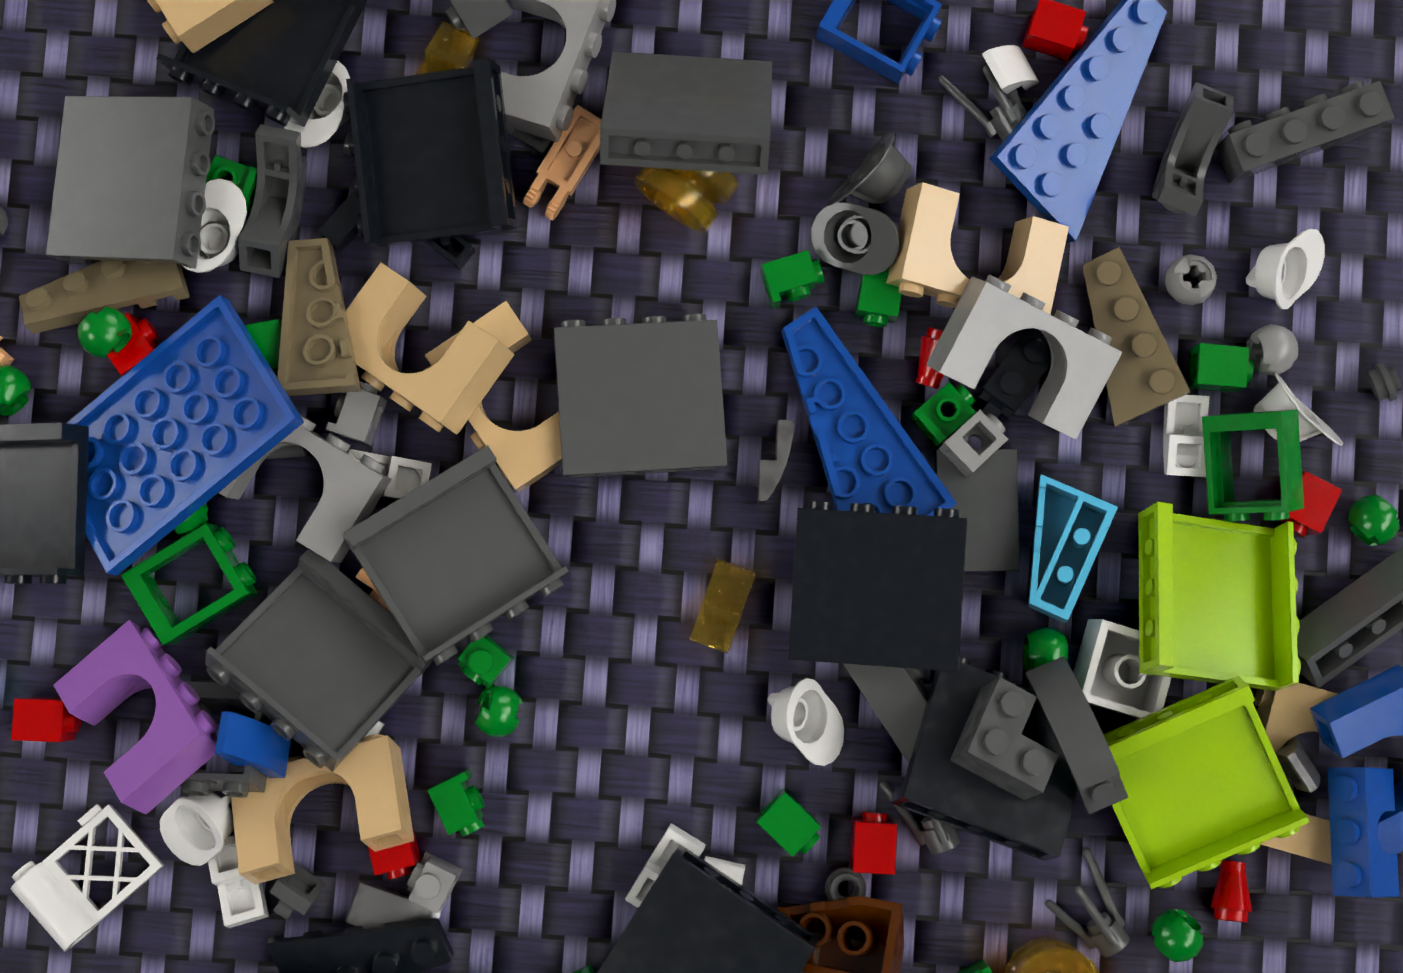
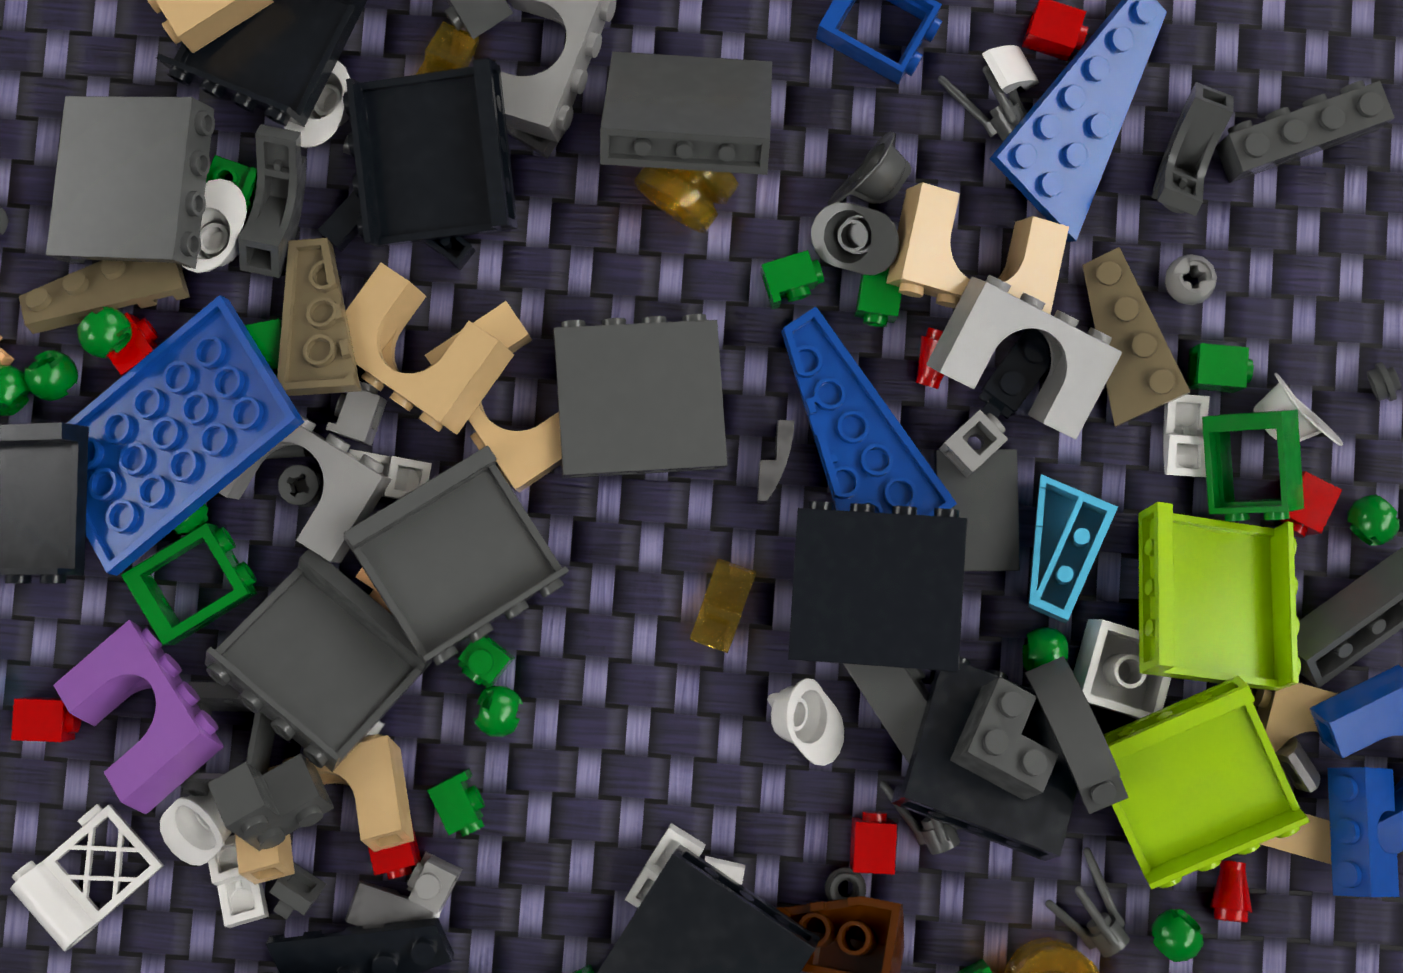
blue slope [215,711,291,778] -> none
light nougat hinge [523,105,602,221] -> none
green brick [755,789,821,857] -> none
green brick [909,382,976,447] -> none
white piece [1246,229,1325,309] -> none
light grey piece [1246,324,1299,376] -> none
none -> green piece [24,350,78,401]
none -> dark grey brick [207,753,334,851]
none -> dark grey wheel [278,465,324,507]

